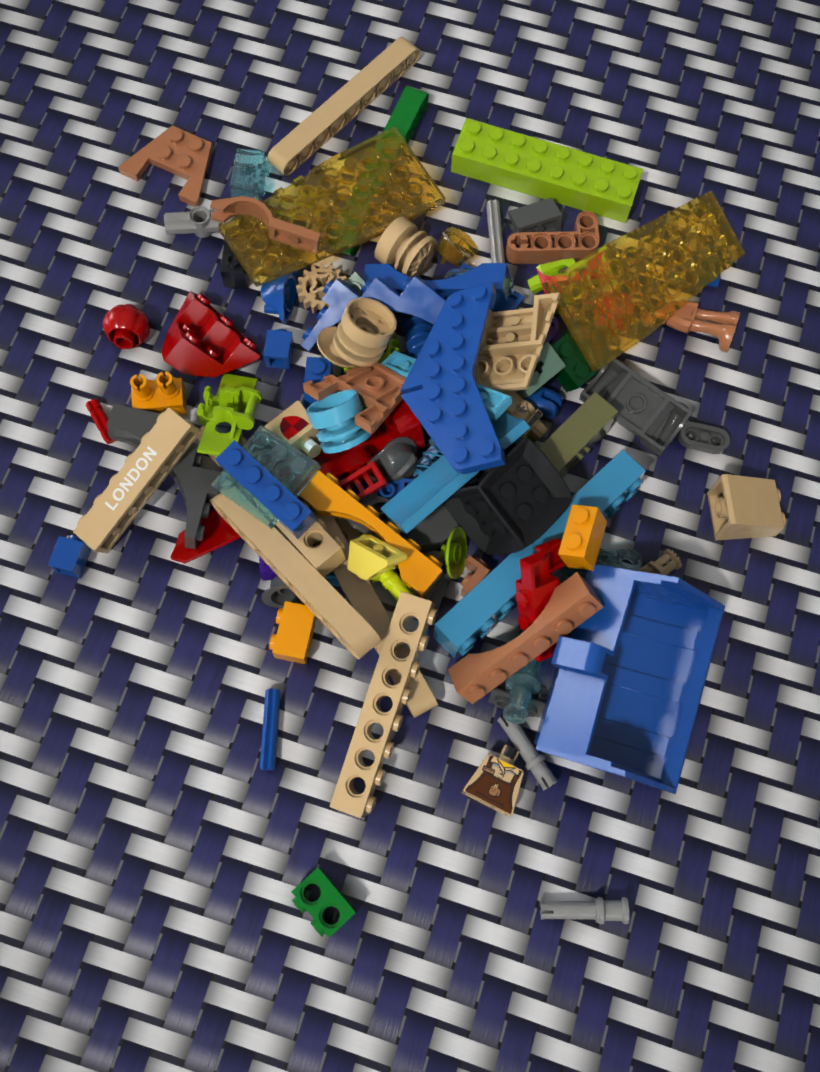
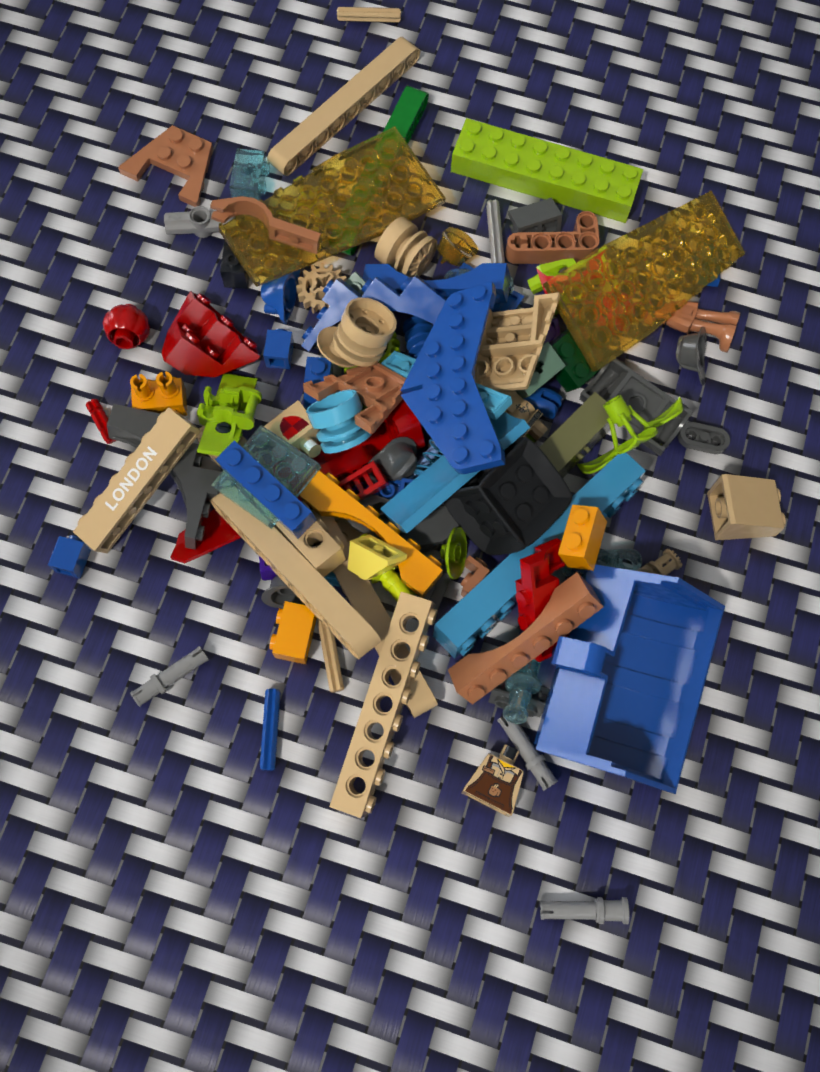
green brick [291,867,357,938] -> none
none -> light grey pin [130,646,209,707]
none -> tan axle [317,618,344,693]
none -> tan axle [337,7,401,23]
none -> lime plant [577,395,684,474]
none -> dark grey piece [676,327,707,386]

